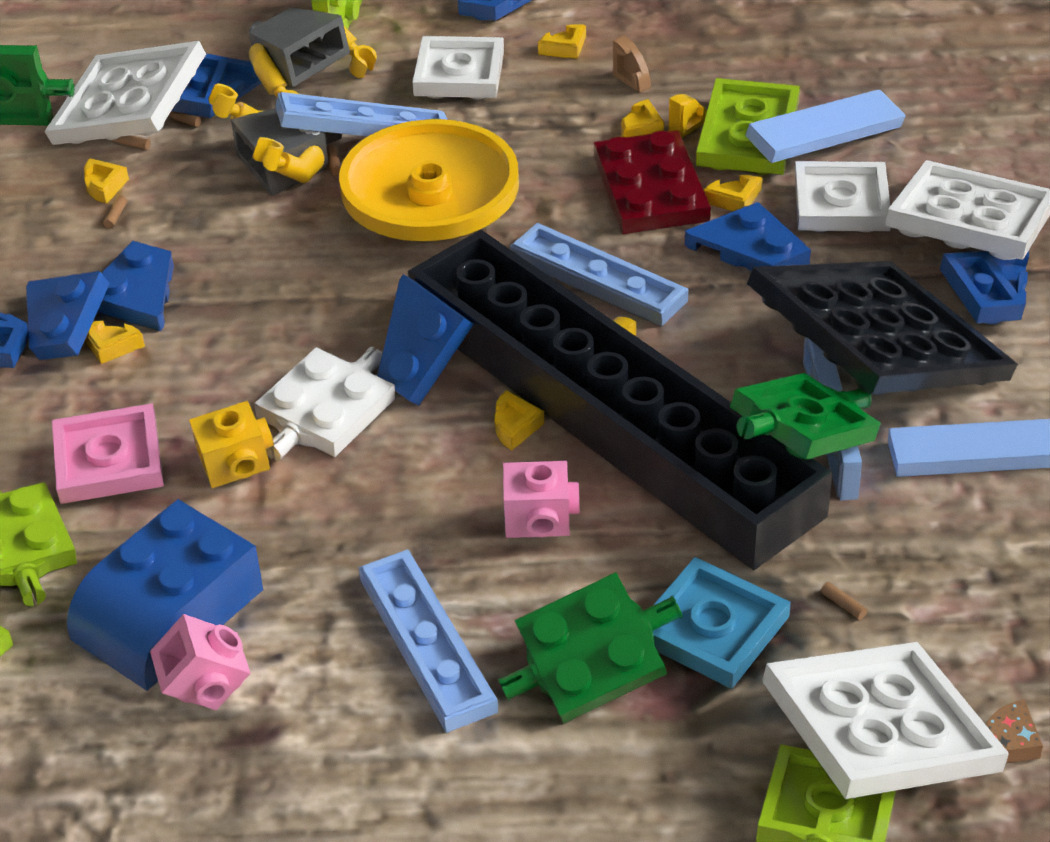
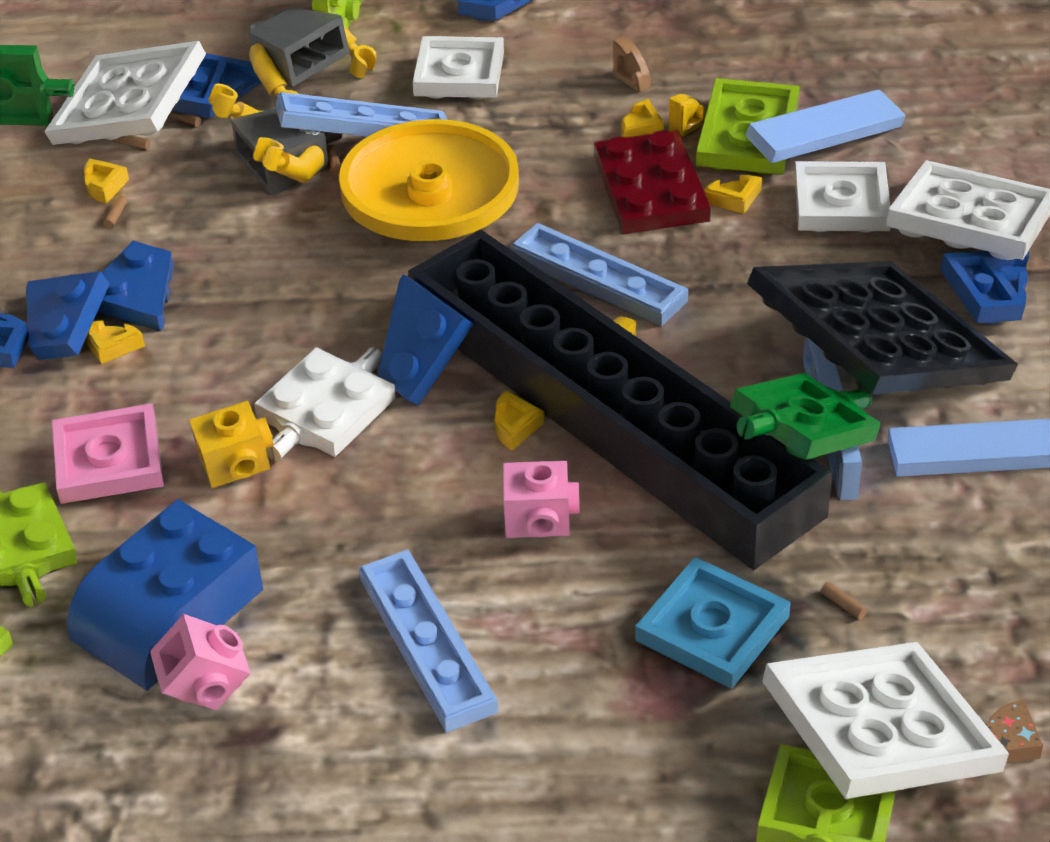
green plate [498,572,683,724] -> none
yellow tile [538,24,586,59] -> none
blue wing [685,202,811,271] -> none

